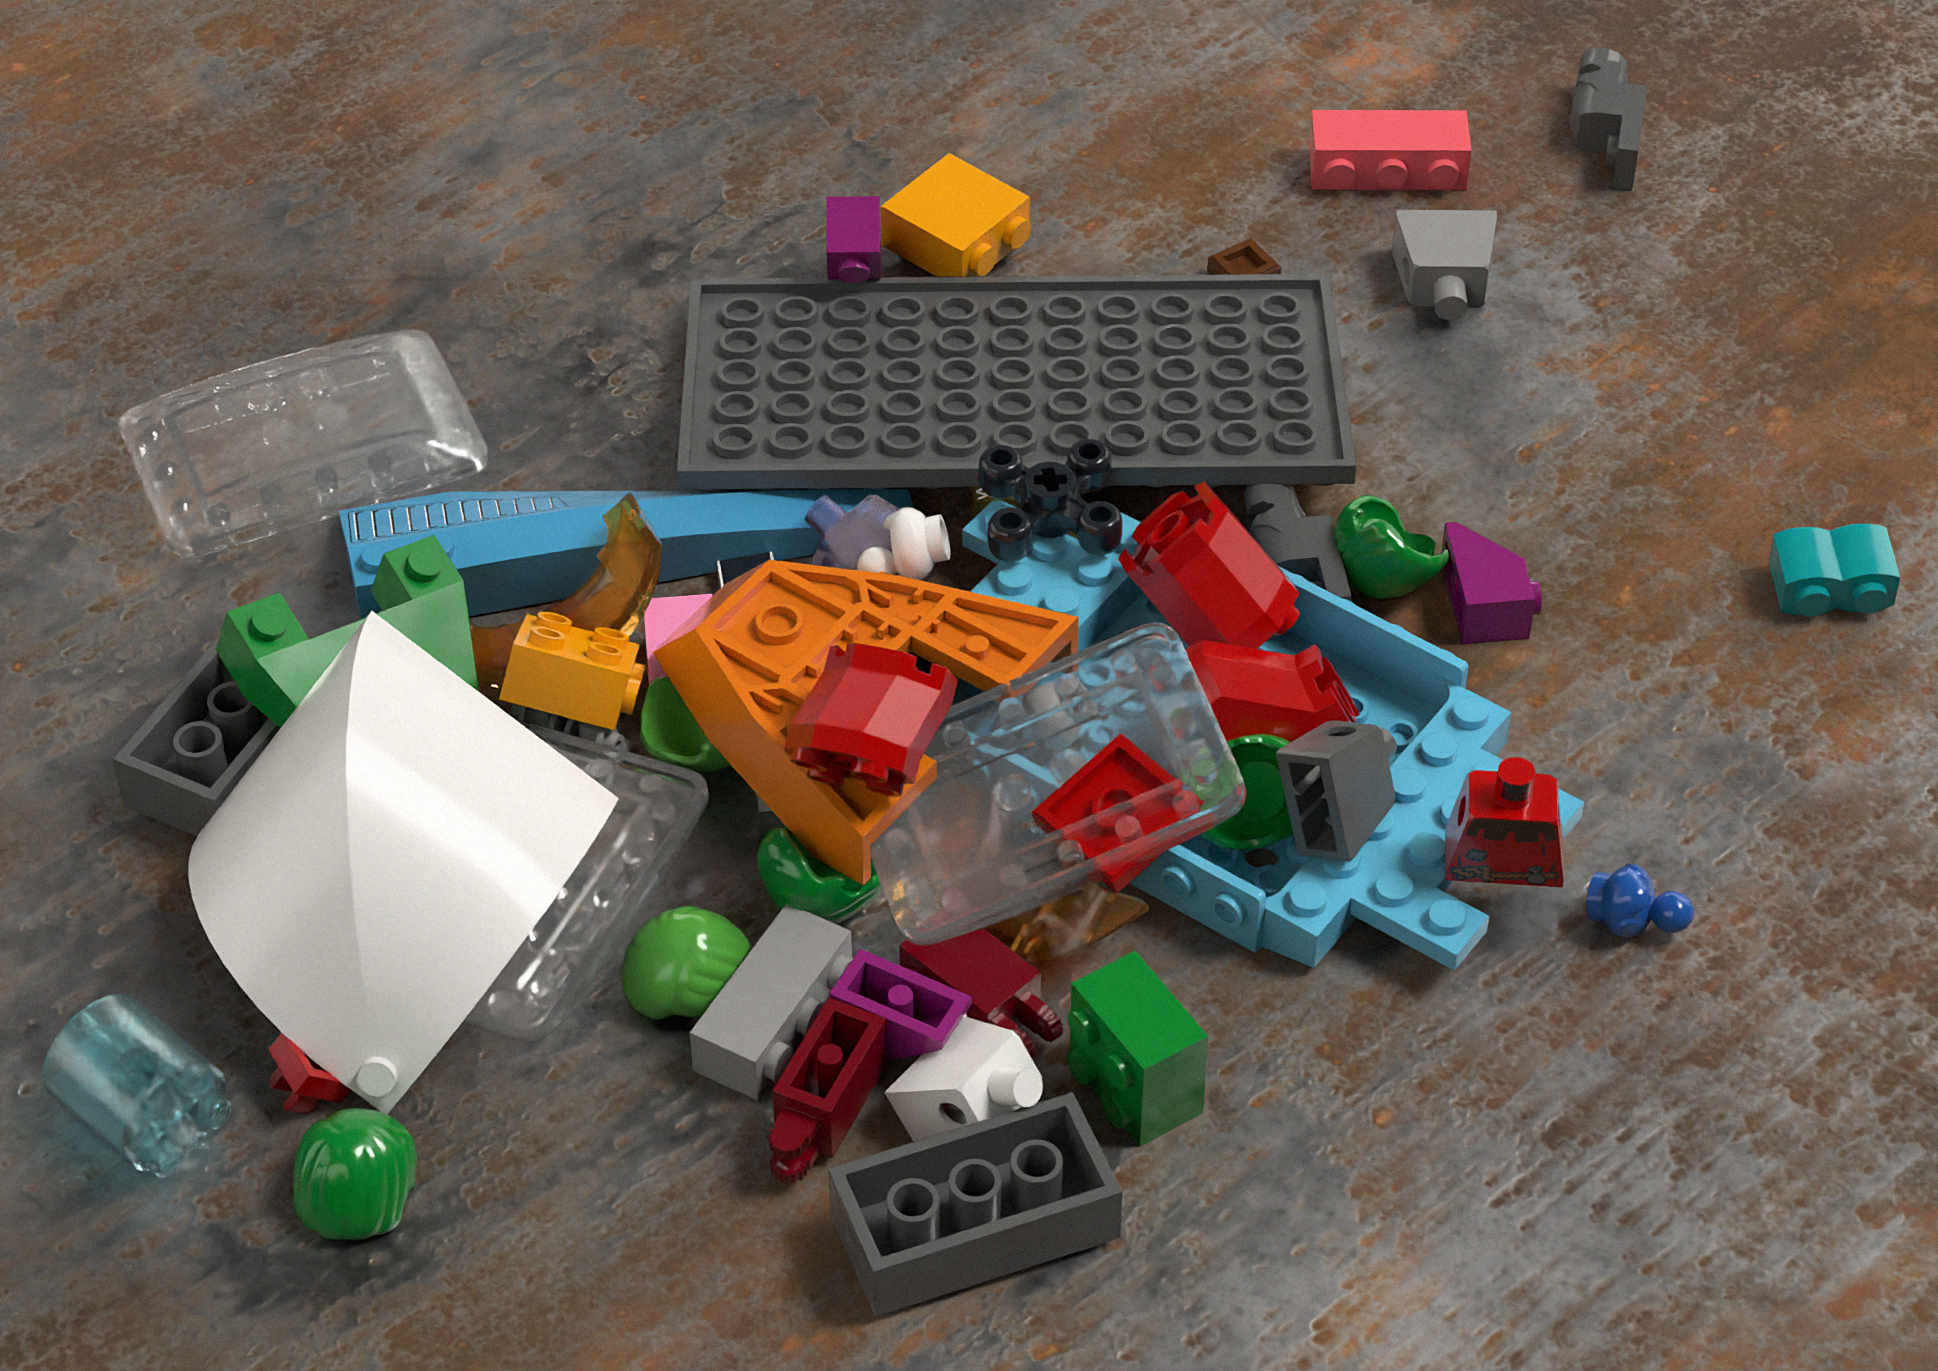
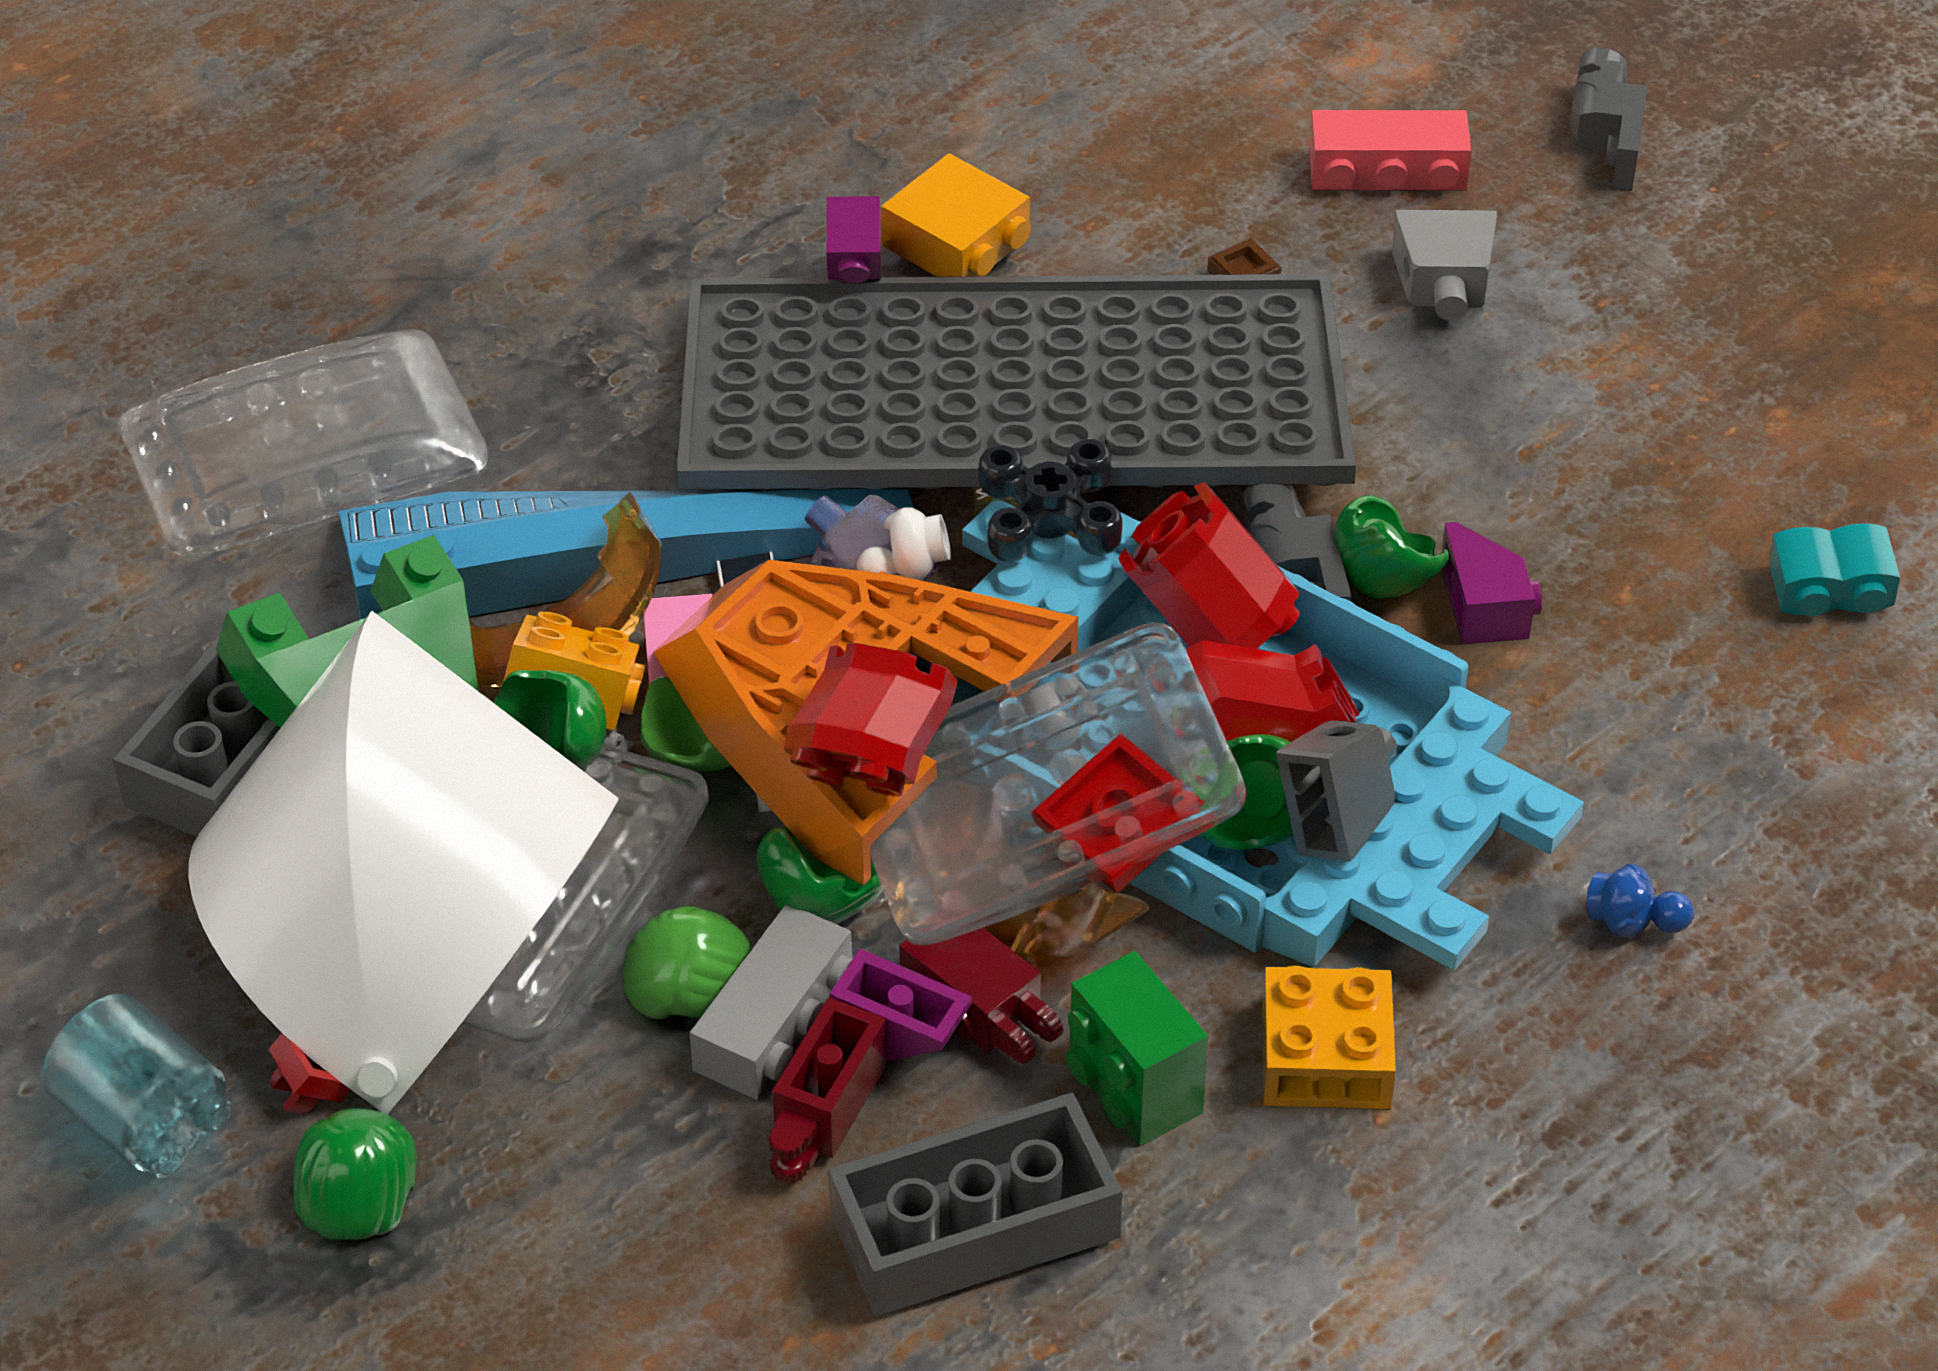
white torso [884,1017,1043,1142] -> none
red torso [1444,757,1564,888] -> none
none -> green piece [494,670,606,772]
none -> light orange brick [1262,966,1396,1109]

